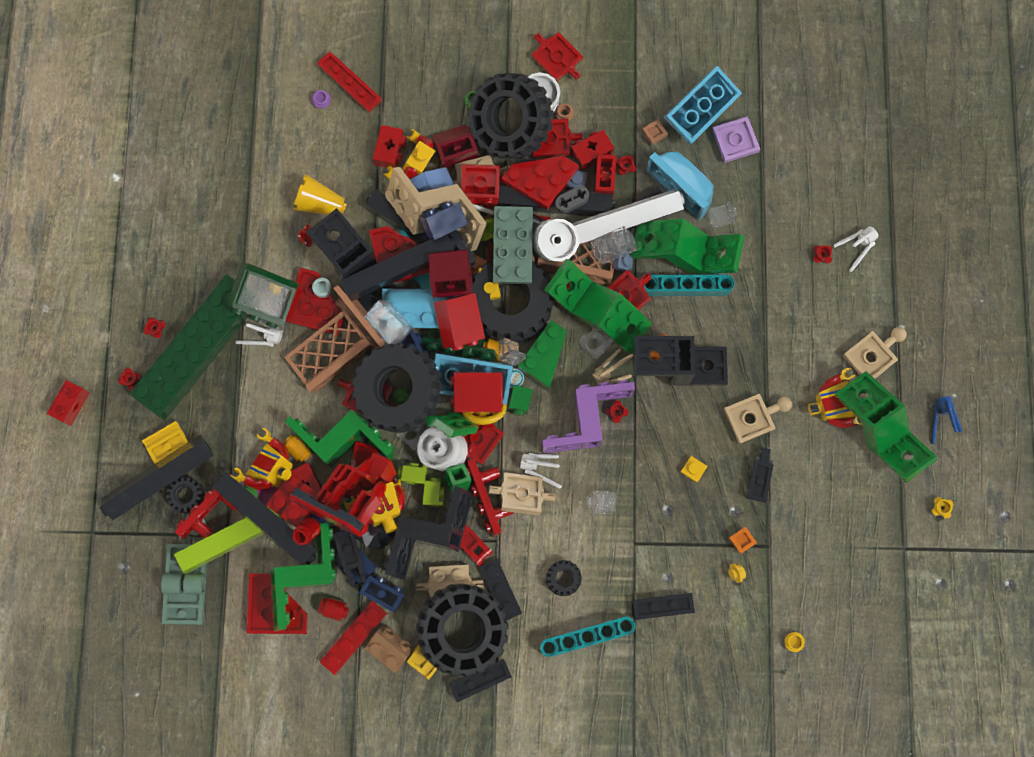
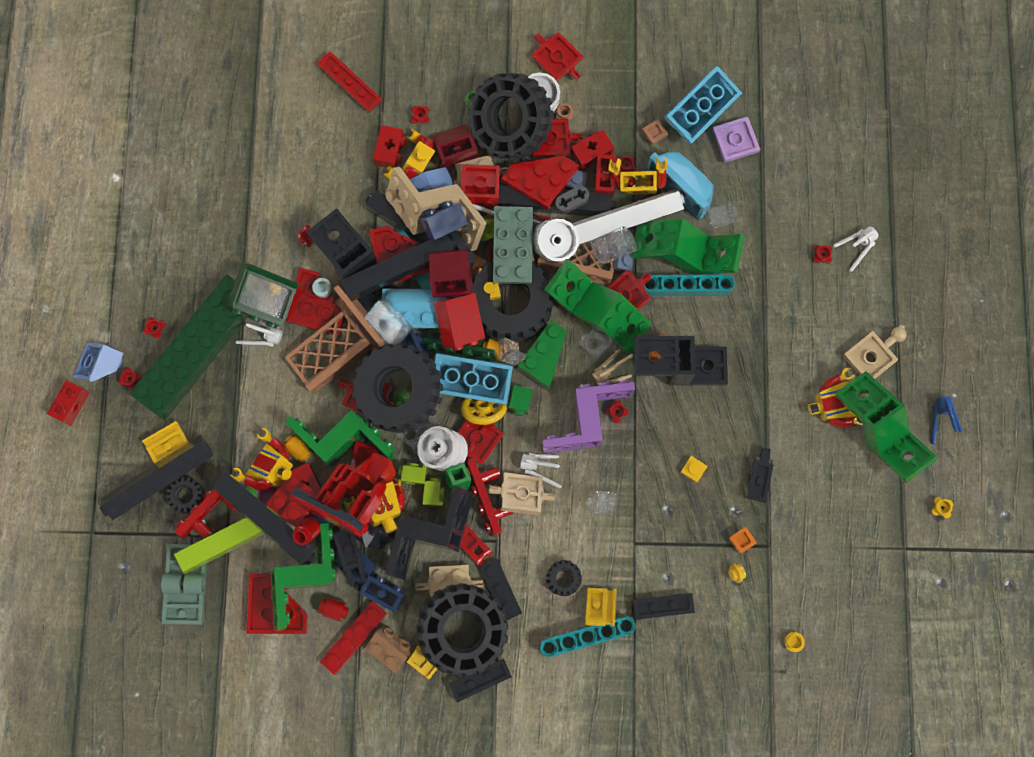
yellow cone [293,174,347,215] -> none
medium lavender plate [312,90,331,109] -> none
green plate [426,412,478,438] -> none
red brick [451,372,503,412] -> none
light aqua tile [510,369,524,389] -> none
tan plate [723,394,792,444] -> none
none -> medium blue slope [73,342,124,382]
none -> red plate [411,106,430,124]
none -> yellow plate [585,588,617,626]
none -> torso [608,157,667,195]

